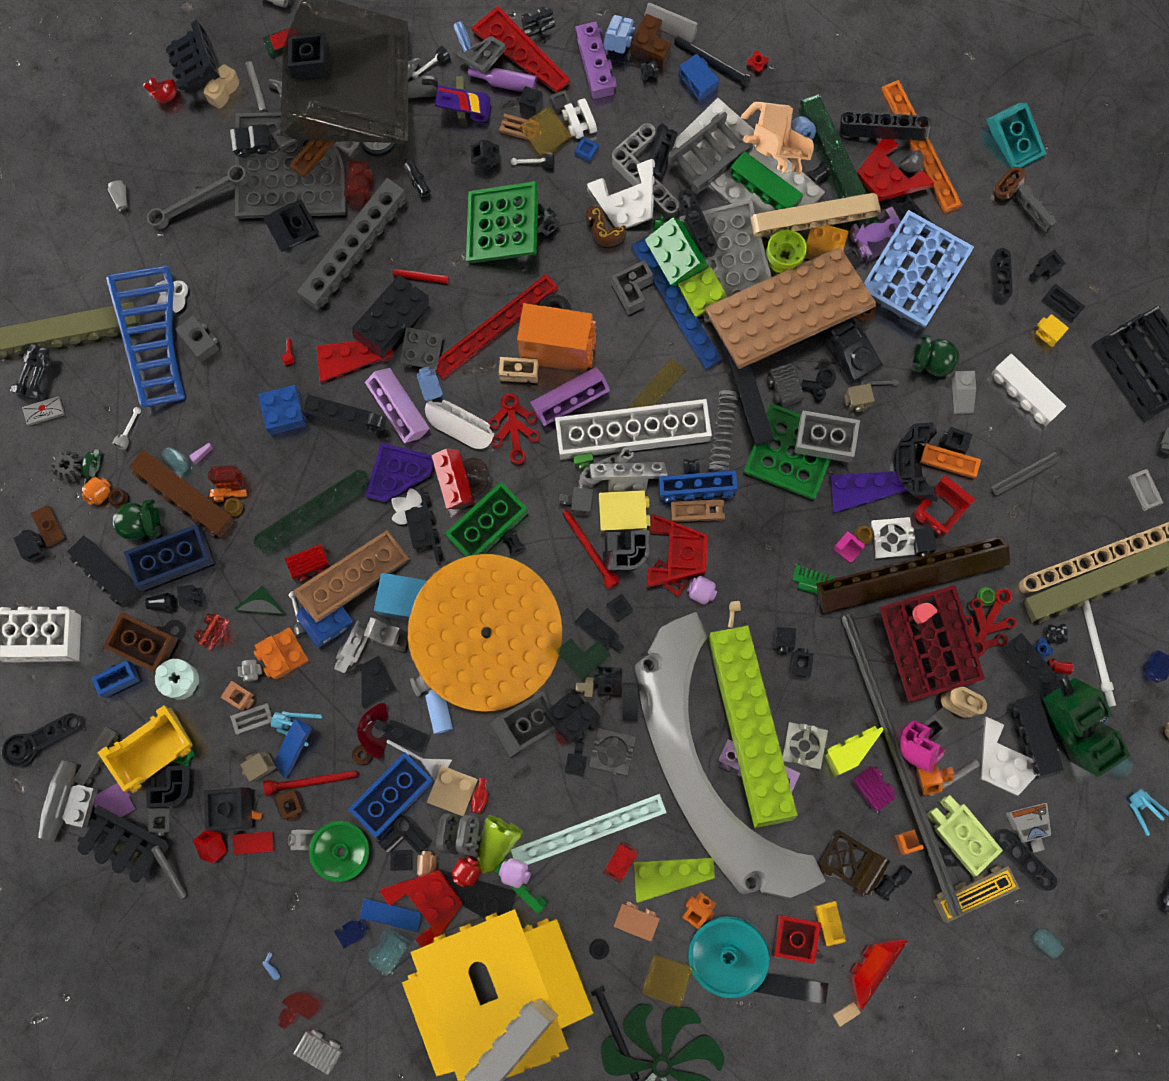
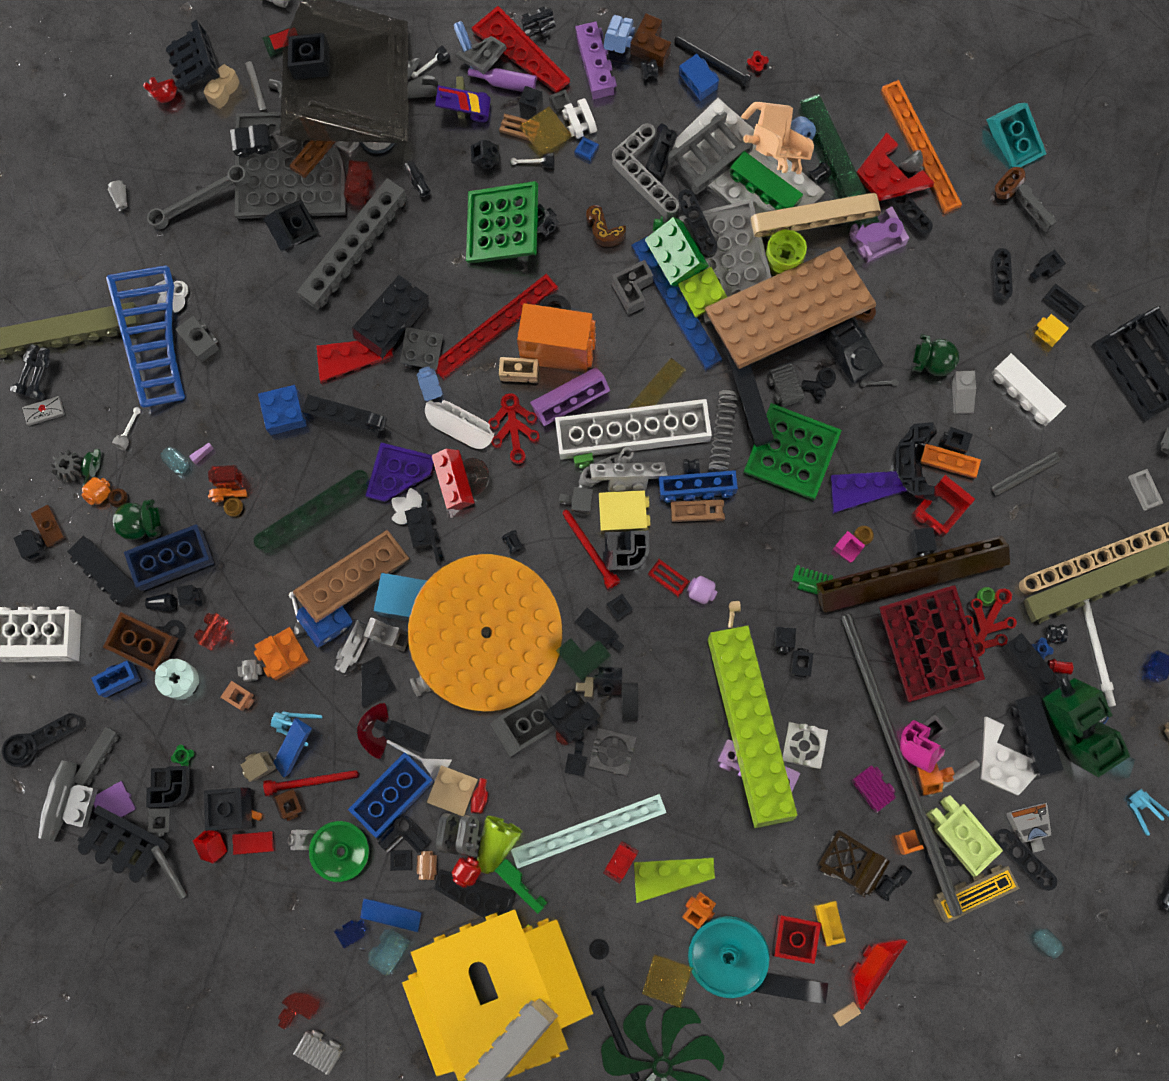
yellow windscreen [97,705,193,793] -> none
reddish brown brick [129,449,235,538] -> none
light grey tile [230,703,272,735] -> none
tile [234,586,285,615] -> none
medium blue piece [262,952,280,981] -> none
red hand [281,338,294,365] -> none
red brick [285,544,330,583] -> none
reddish brown plate [352,745,372,765] -> none
lavender brick [365,368,430,443] -> none
red wing [379,870,463,948] -> none
red piece [393,269,449,284] -> none
light blue brick [425,690,453,734] -> none
green brick [445,482,528,557] -> none
lavender head [499,858,531,888] -> none
white wing [587,159,655,229] -> none
nougat piece [613,901,660,942] -> none
light grey panel [635,612,826,899] -> none
light grey slope [644,3,698,43] -> none
red wing [647,514,708,588] -> none
light grey brick [794,410,860,463] -> none
light orange hinge [805,225,849,260] -> none
neon yellow slope [824,726,884,777] -> none
black beam [840,111,932,141] -> none
dark tan brick [844,383,875,412] -> none
light blue piece [864,210,974,328] -> none
white piece [871,517,915,559] -> none
coral brick [913,603,937,624] -> none
tan brick [941,687,987,718] -> none

